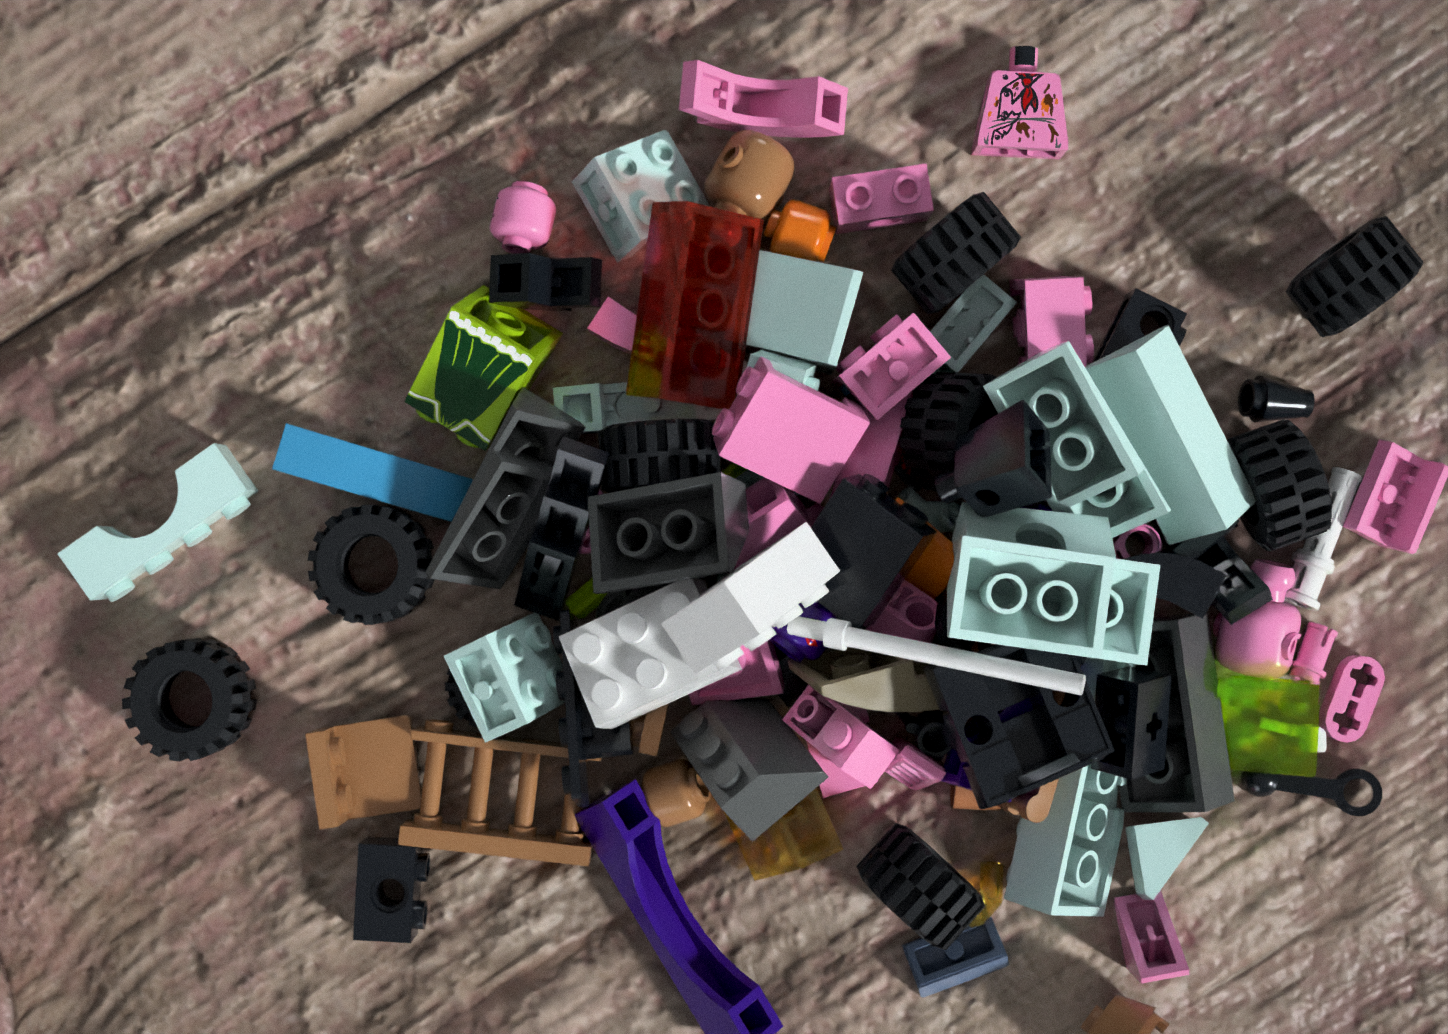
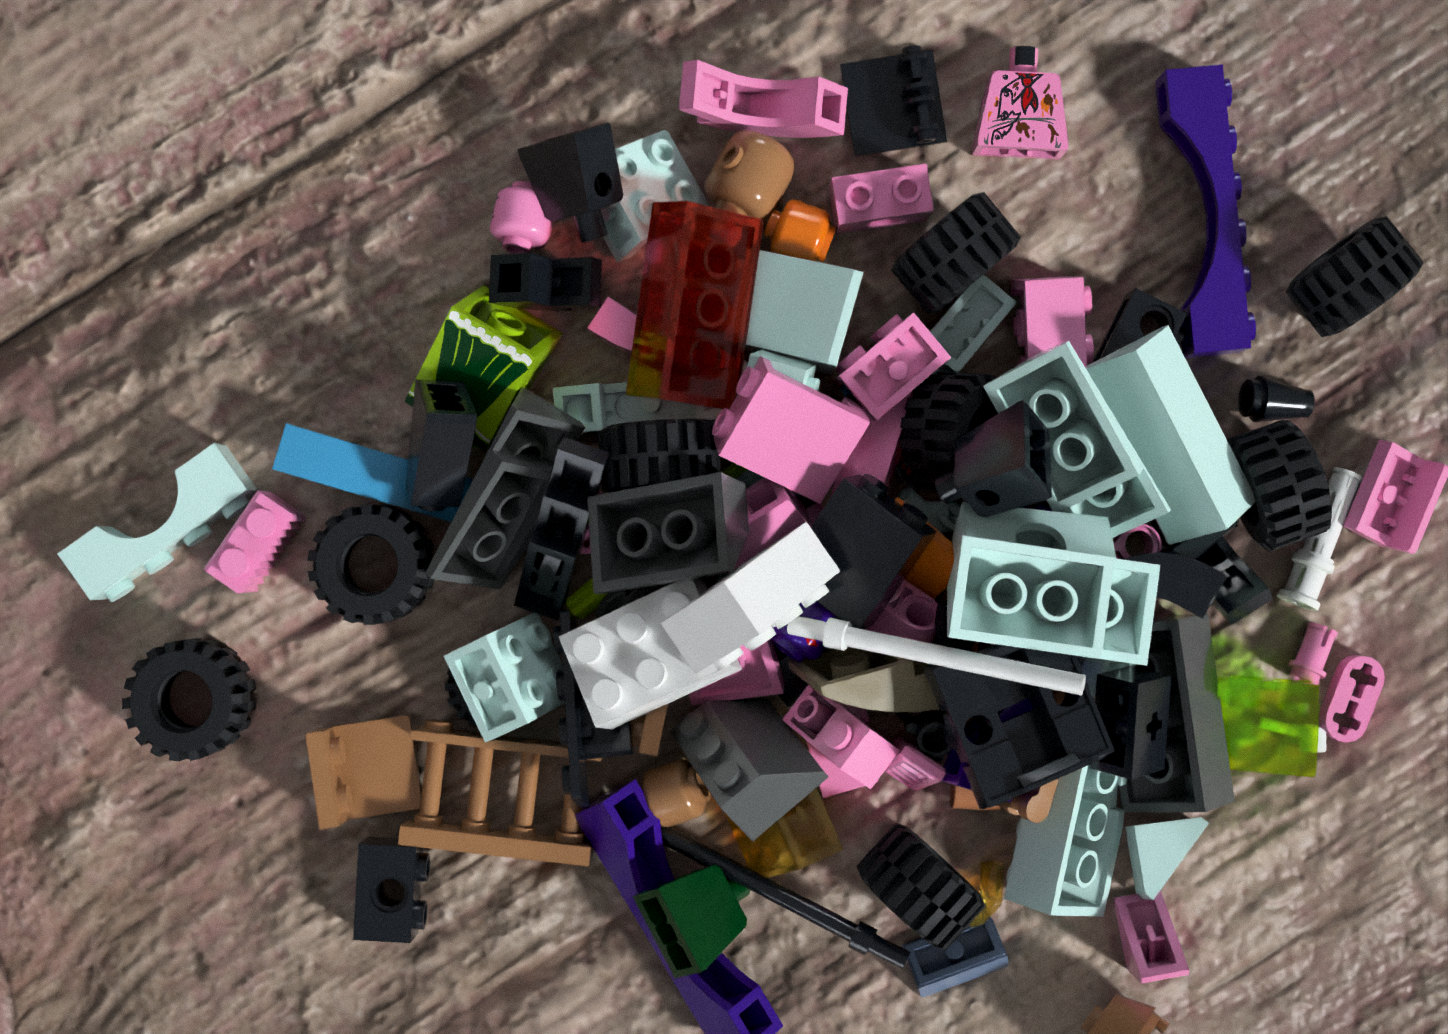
bright pink piece [1213,559,1301,679] -> none
black piece [1241,759,1382,816] -> none
none -> bright pink brick [204,490,306,594]
none -> black slope [406,379,477,512]
none -> black torso [517,122,623,243]
none -> dark green torso [633,864,750,978]
none -> black bar [661,827,911,969]
none -> black hinge [840,45,947,157]
none -> dark purple arch [1155,64,1256,358]

